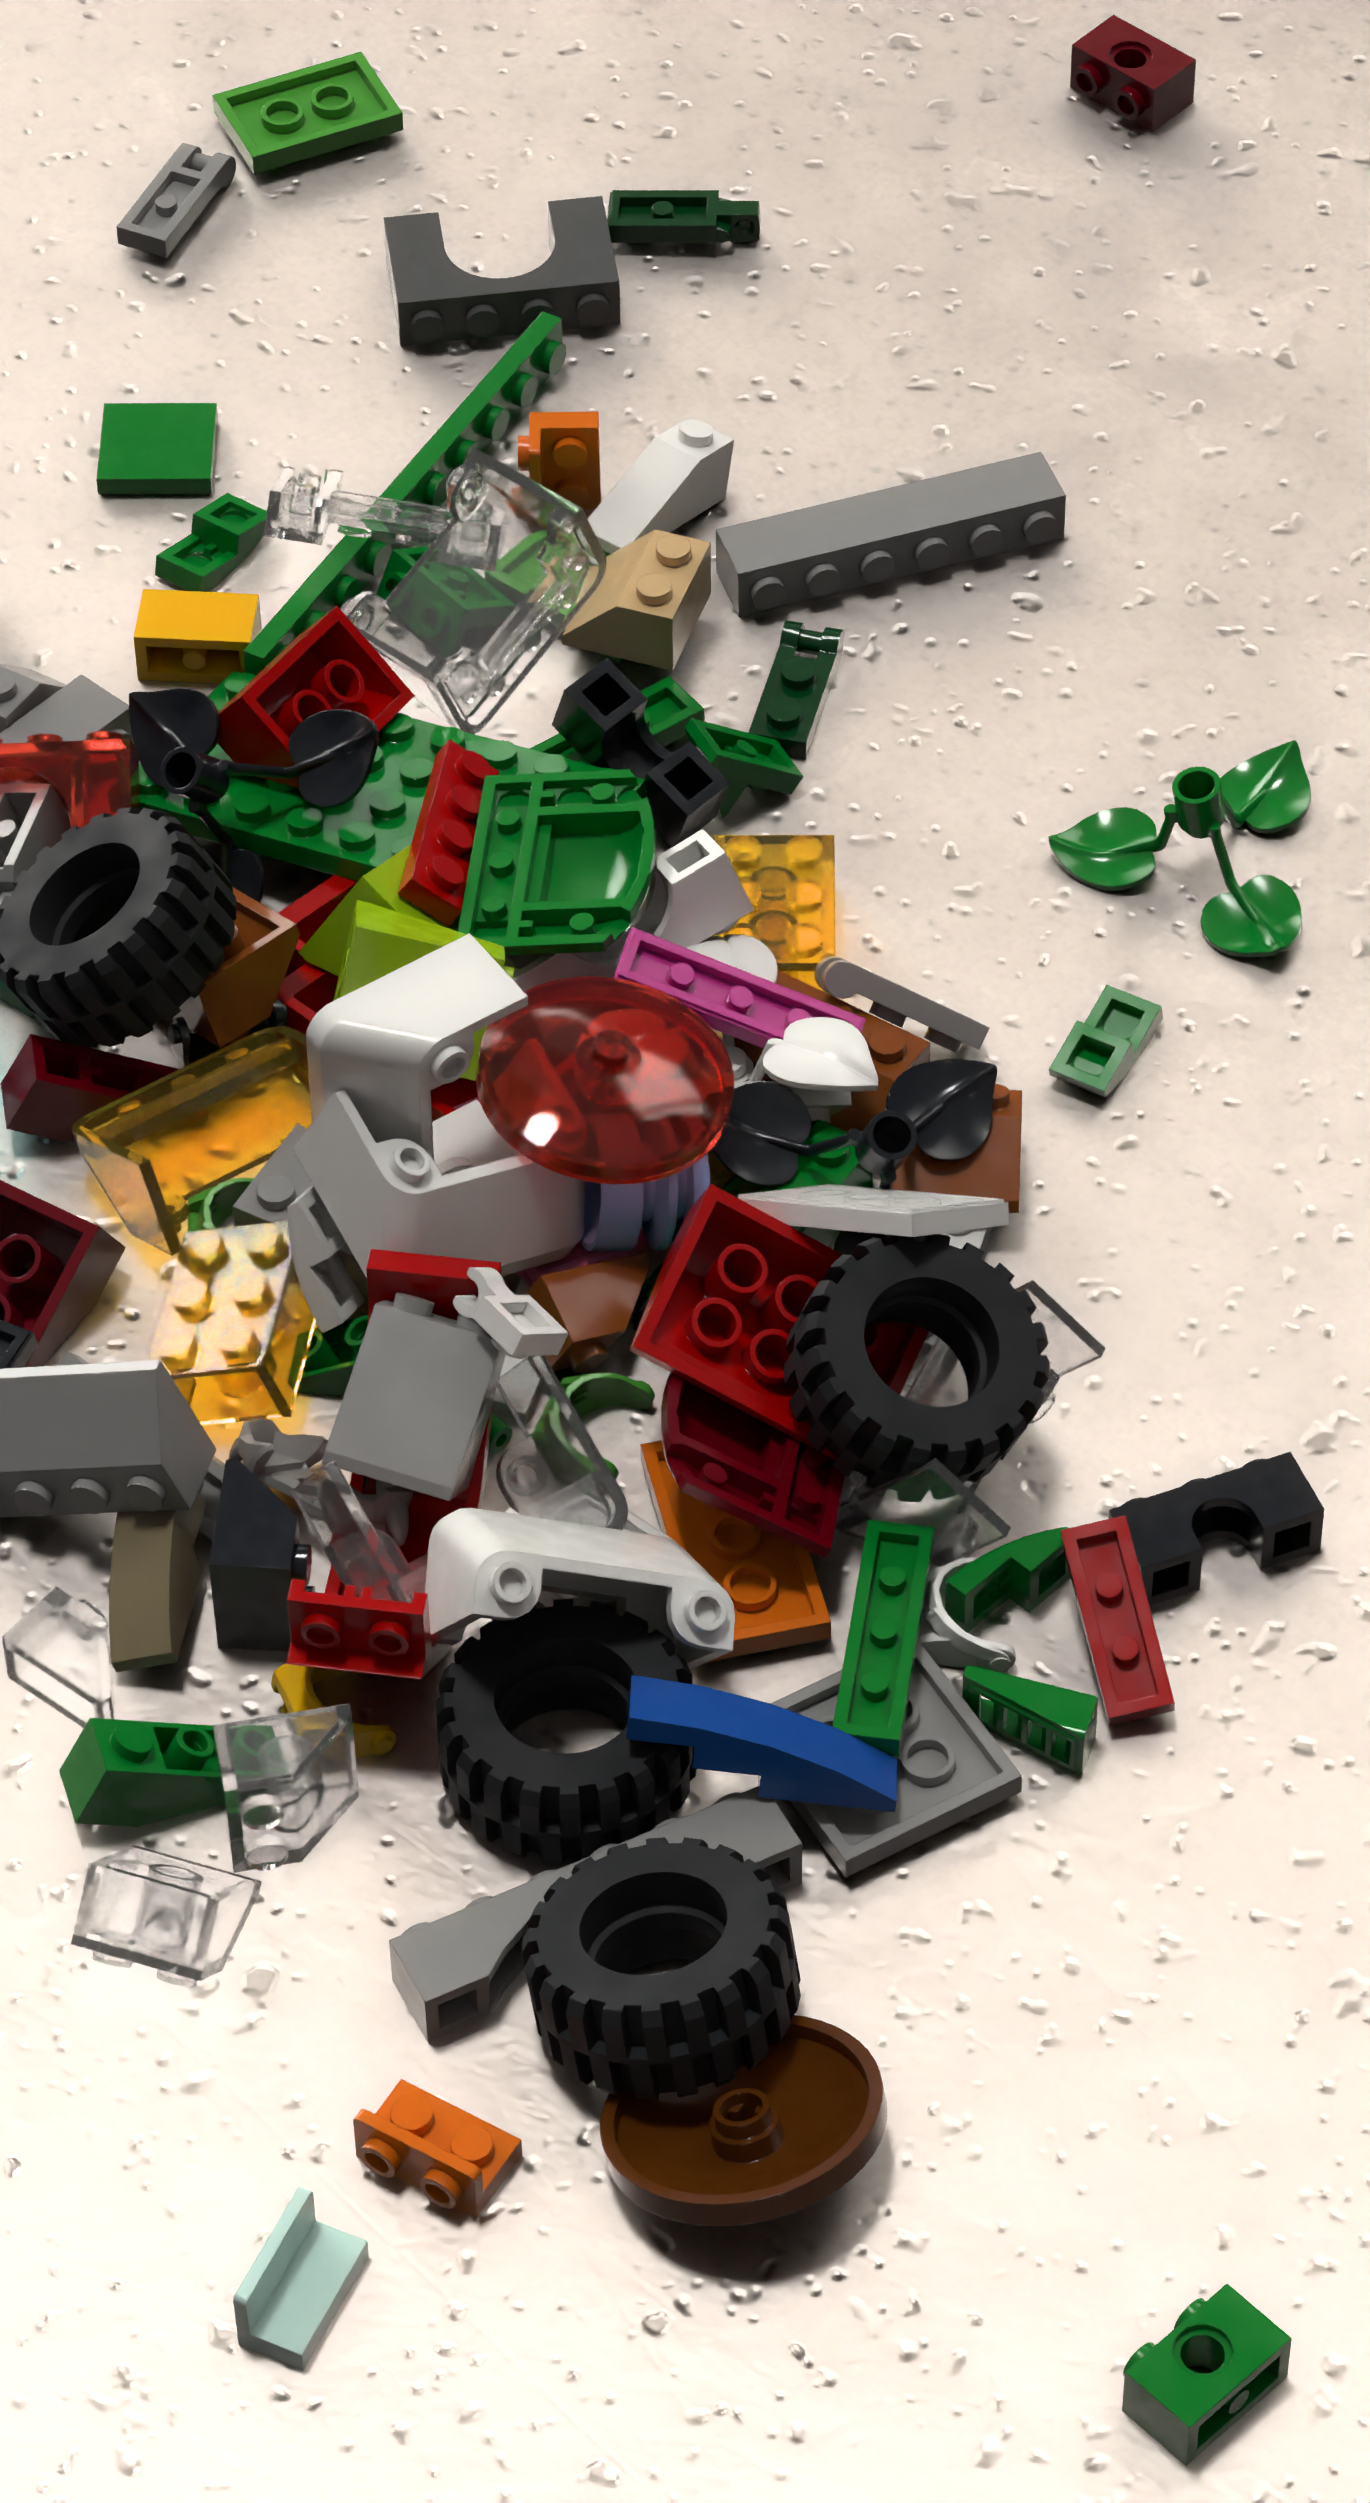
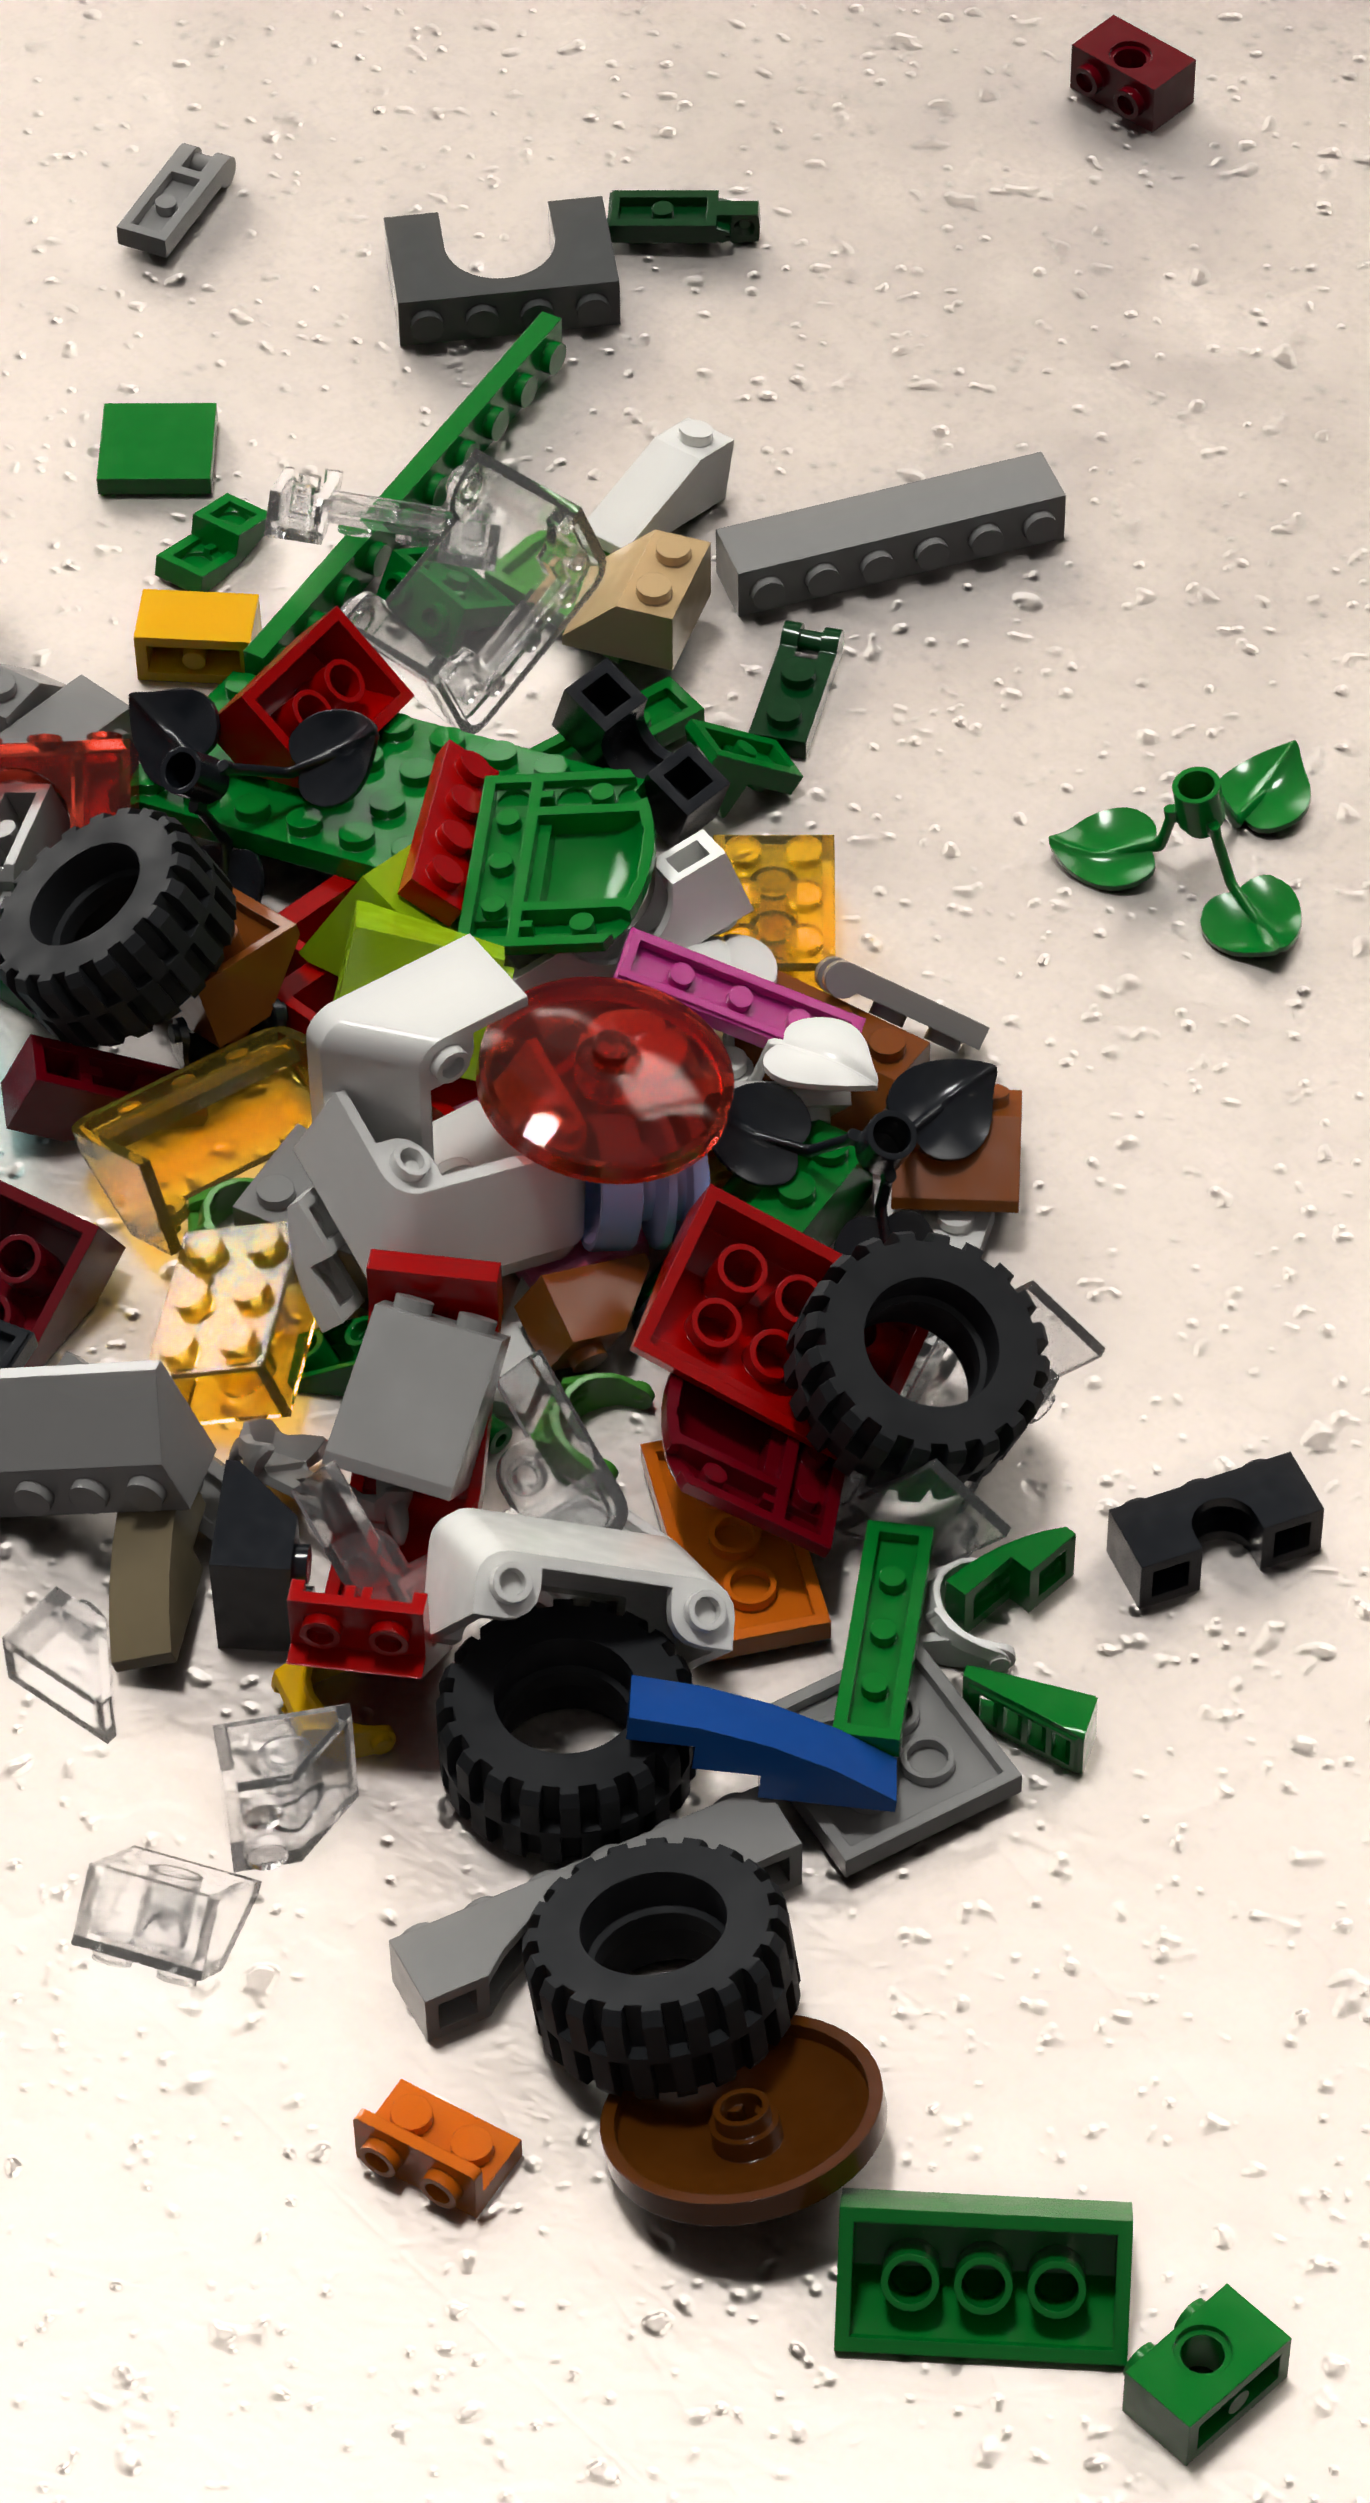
green slope [59,1718,290,1827] -> none
bright green plate [212,52,404,174] -> none
light aqua panel [233,2187,369,2370] -> none
white plate [453,1267,569,1359] -> none
orange bracket [518,412,601,532] -> none
white tile [737,1184,1009,1237] -> none
green slope [1049,984,1163,1097] -> none
red plate [1060,1515,1175,1726] -> none
none -> green slope [834,2188,1133,2366]

